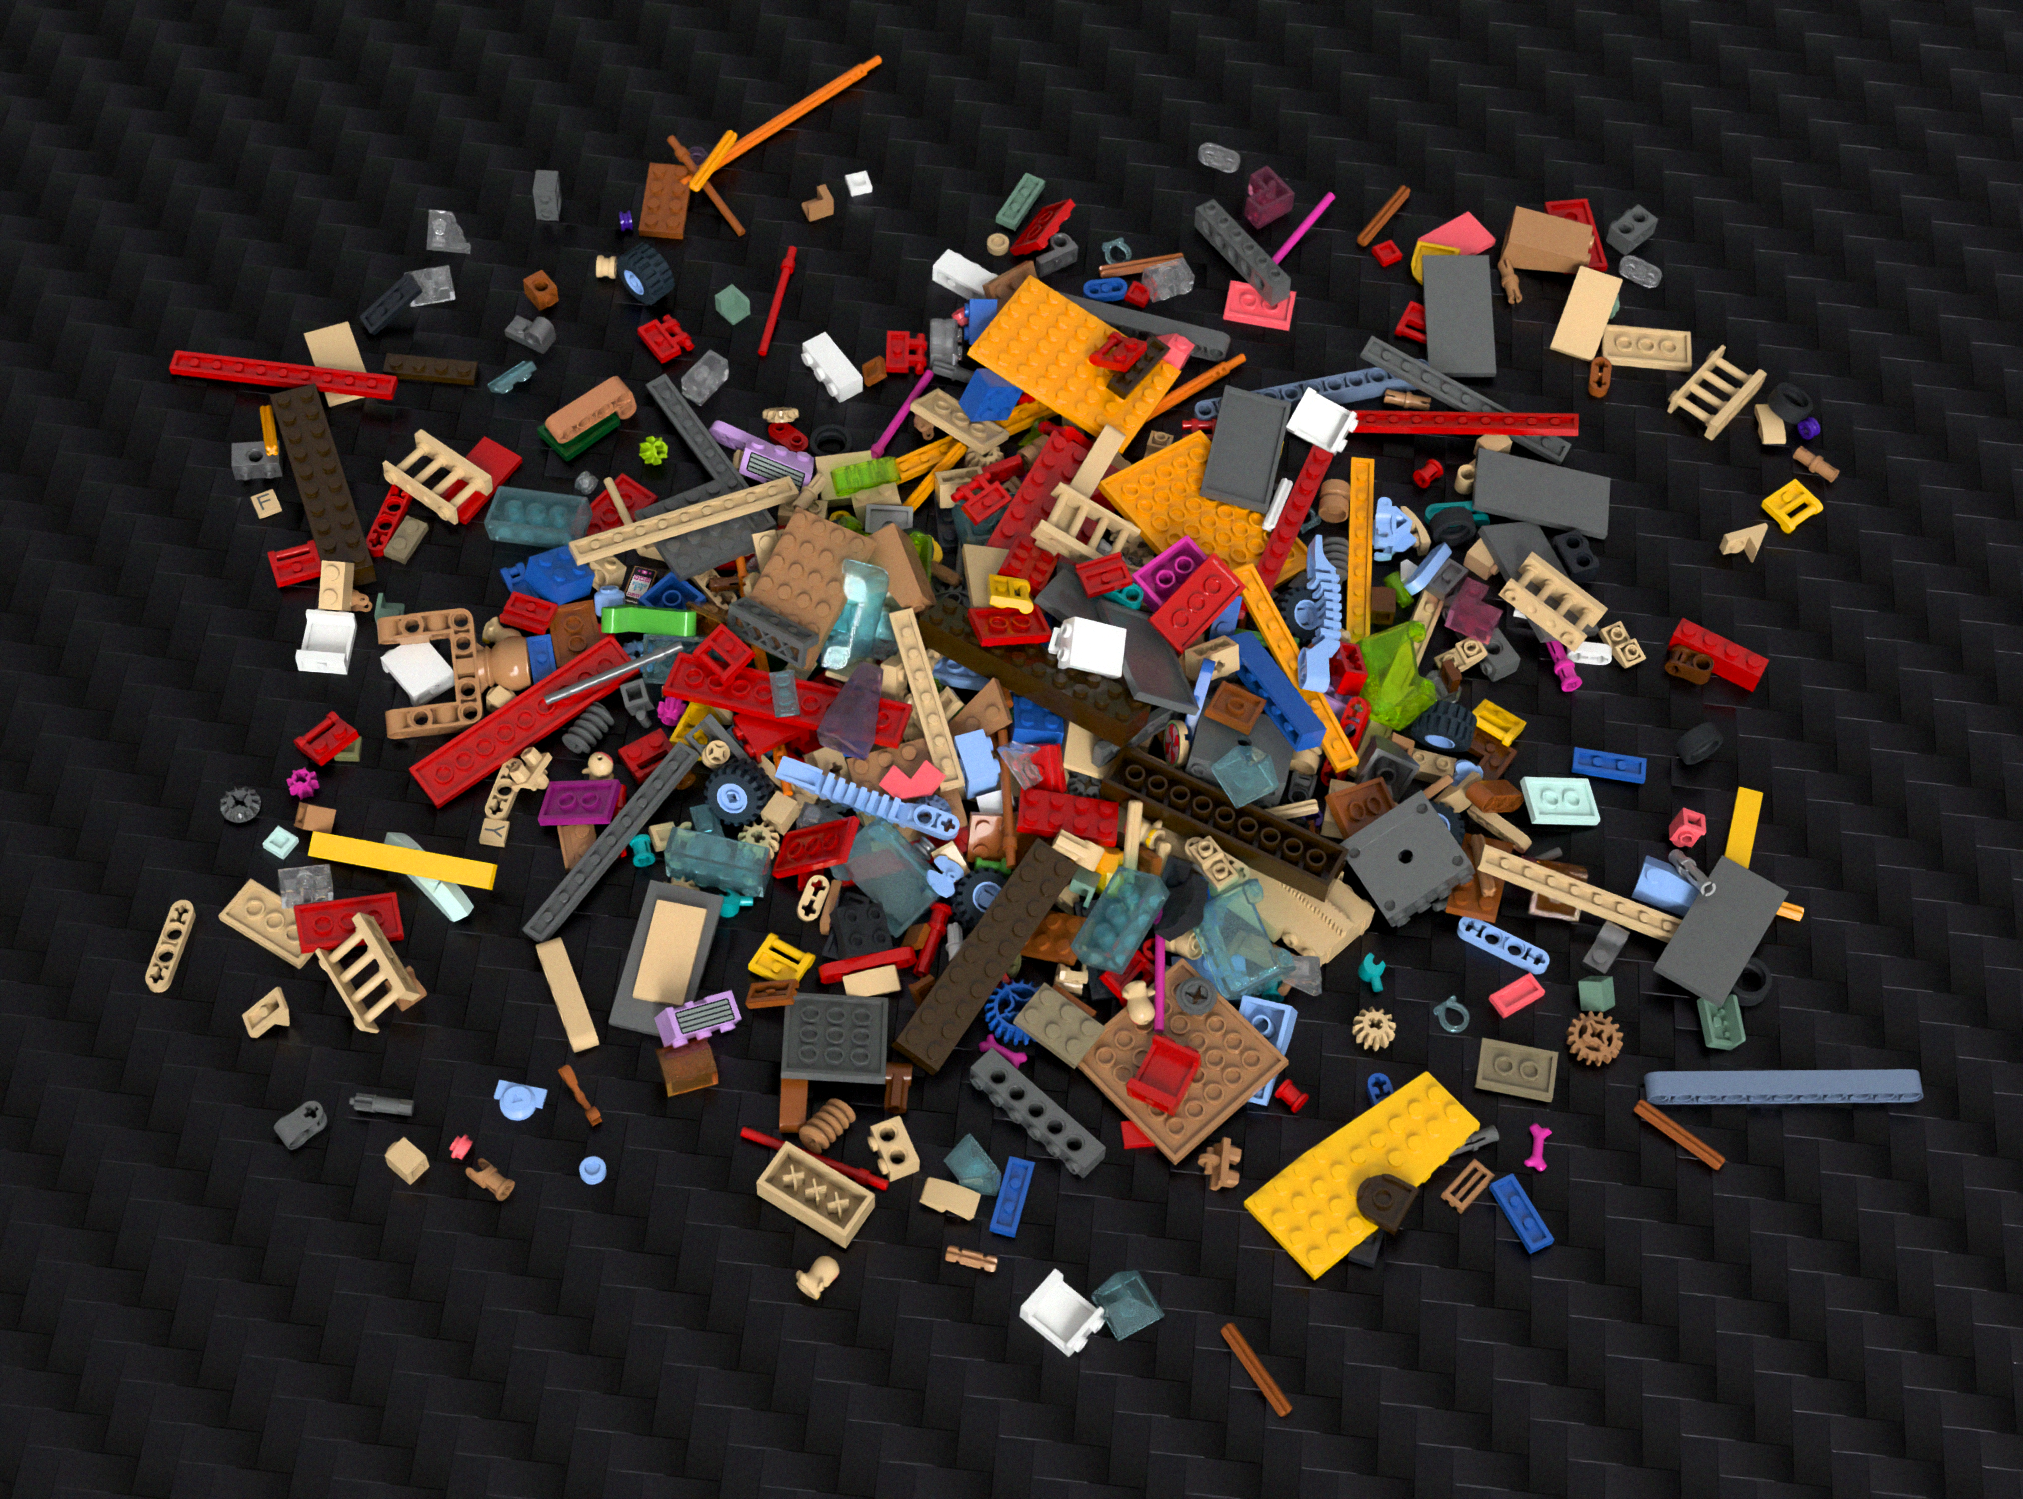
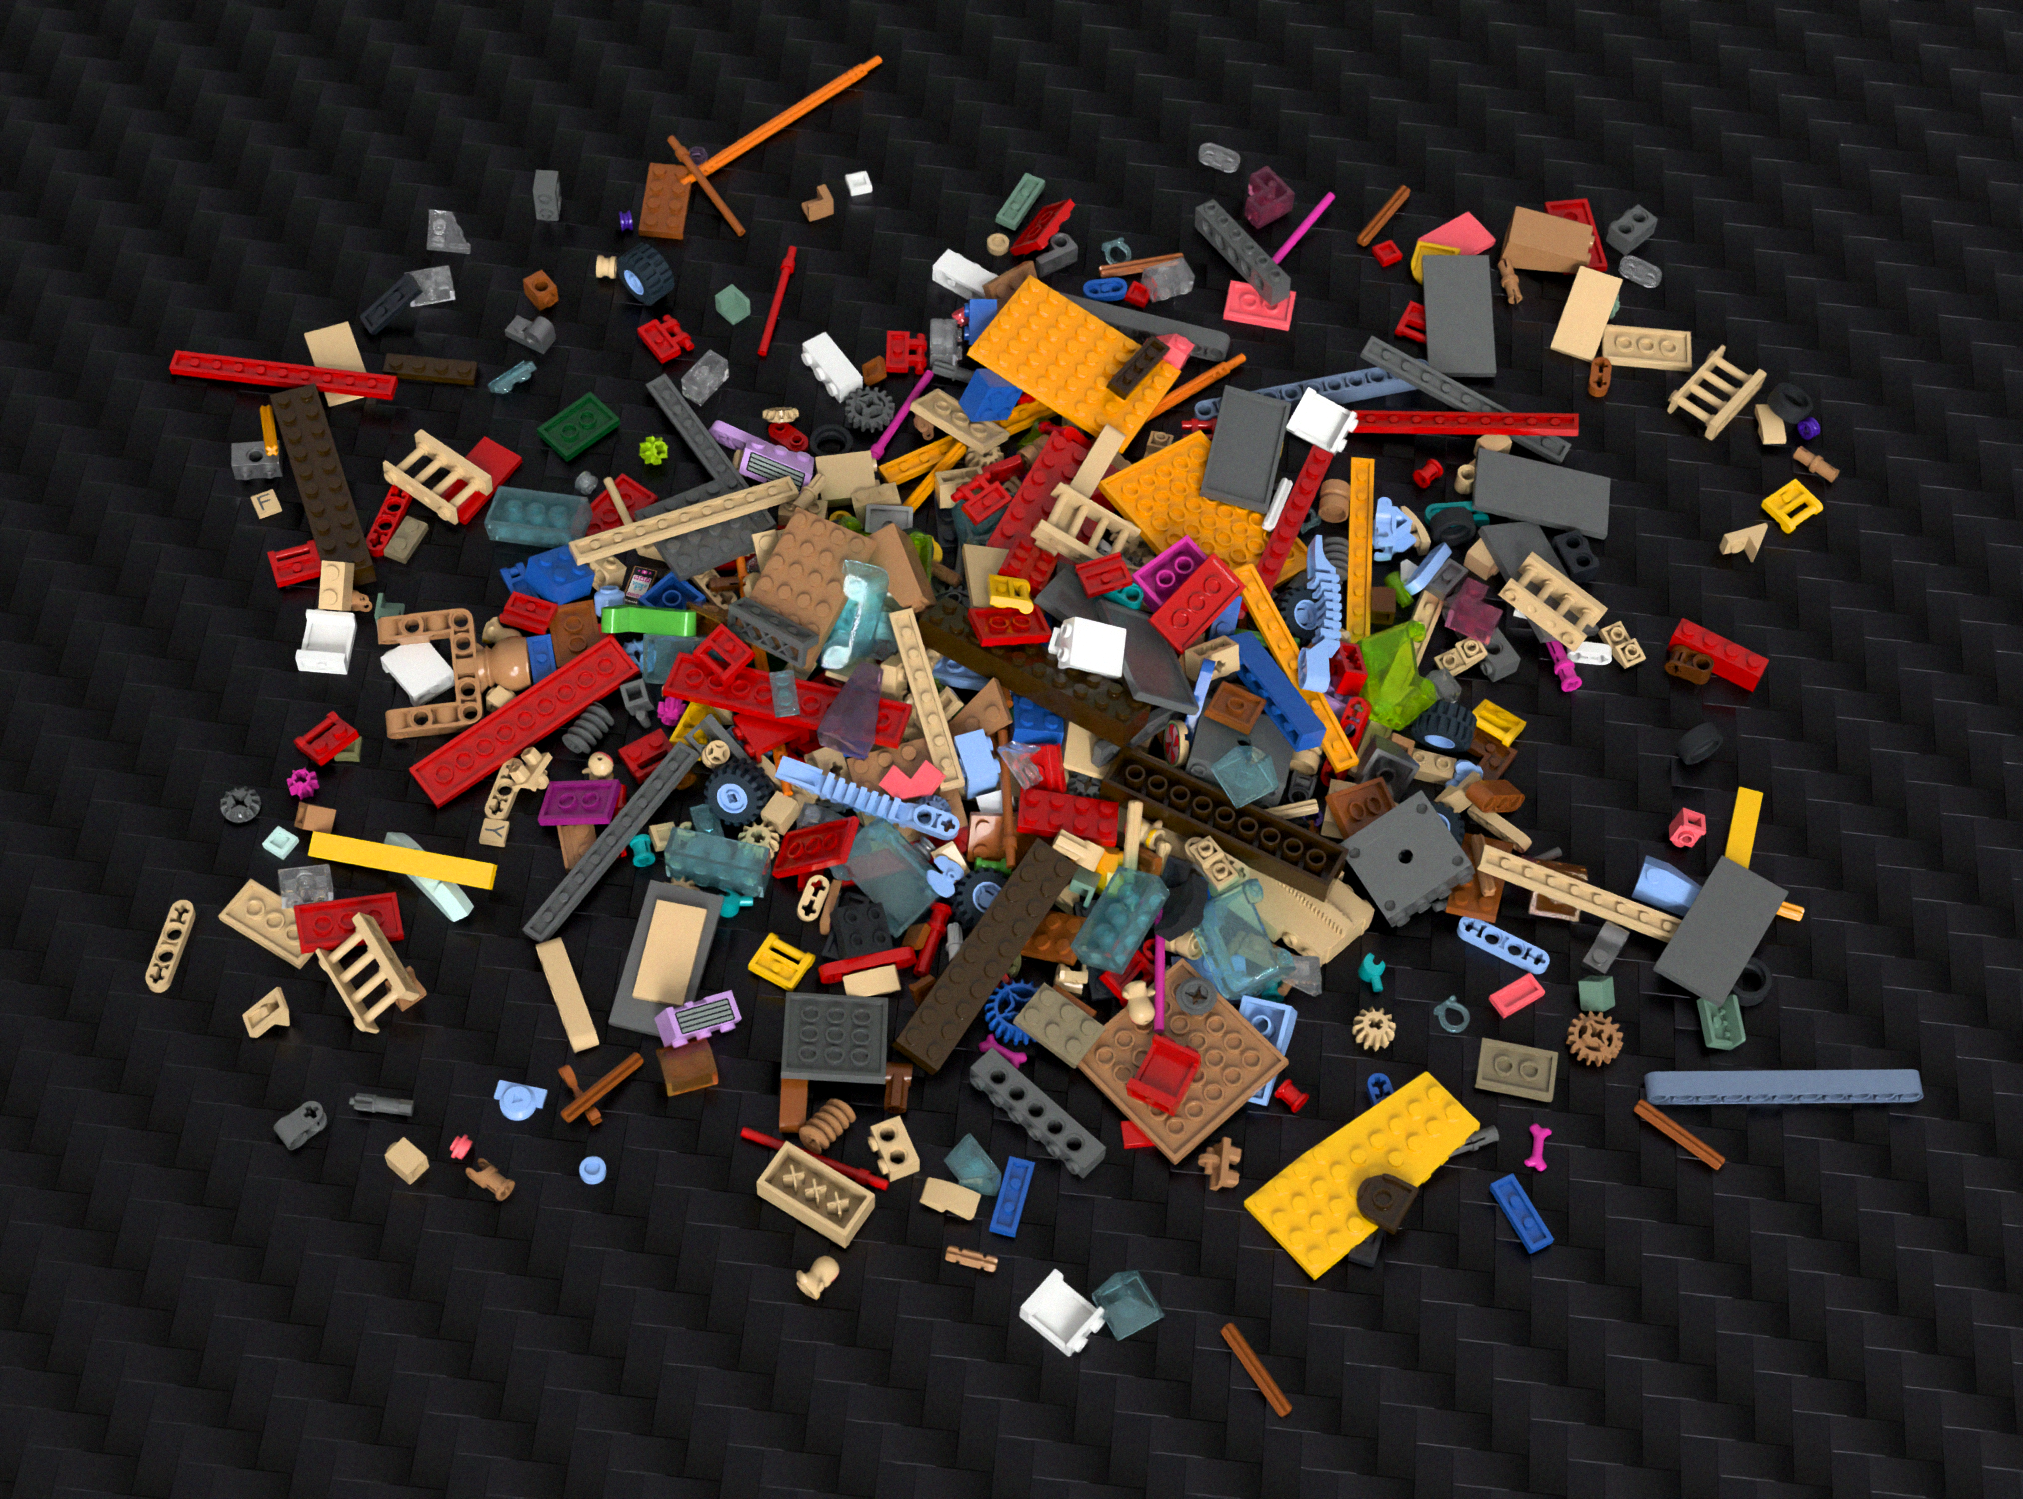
dark grey bar [544,641,684,705] -> none
nougat beam [545,376,637,444] -> none
light orange axle [689,130,737,192] -> none
dark orange tile [745,979,800,1009] -> none
clear neon green beam [830,457,901,496] -> none
red plate [1089,331,1147,373] -> none
medium nougat pin [1383,388,1431,411] -> none
medium nougat tile [1423,774,1455,800] -> none
reddish brown plate [1439,659,1462,694] -> none
medium nougat tile [1441,1159,1495,1214] -> none
light aqua plate [1520,777,1600,825] -> none
blue plate [1571,747,1647,784] -> none
light grey pin [1668,849,1716,896] -> none
none -> dark orange axle [561,1052,644,1123]
none -> dark grey gear [845,387,895,433]

